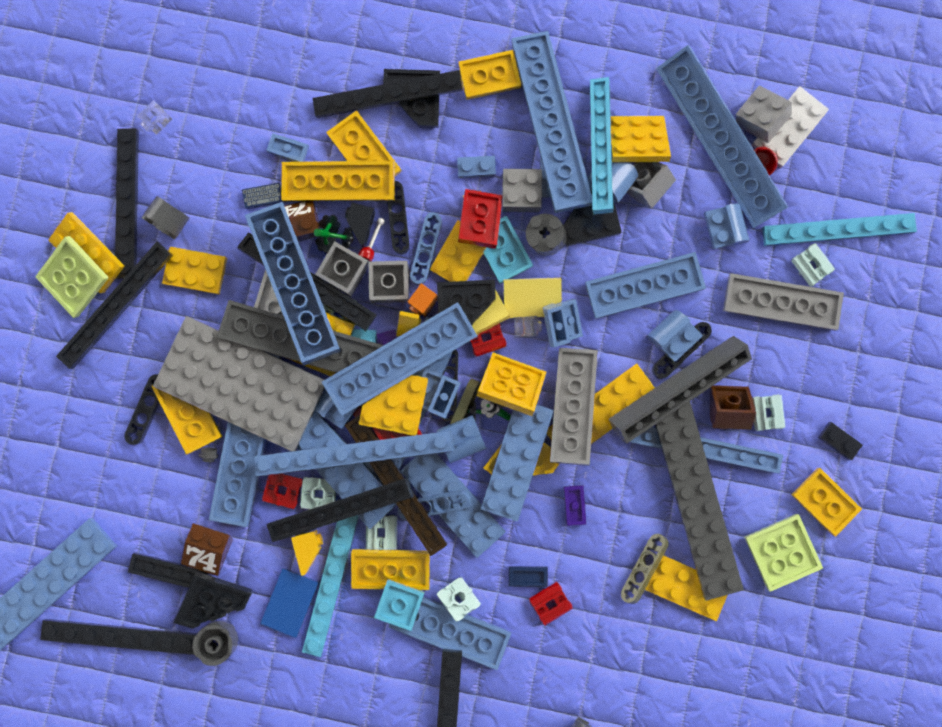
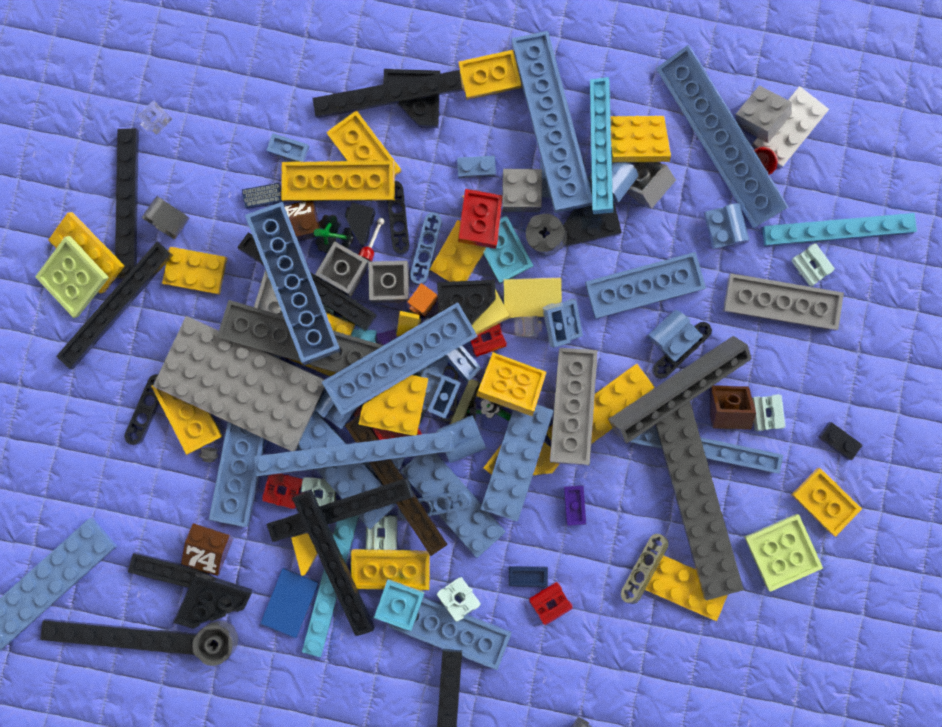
none -> black plate [292,489,375,636]
none -> medium blue plate [444,346,481,382]

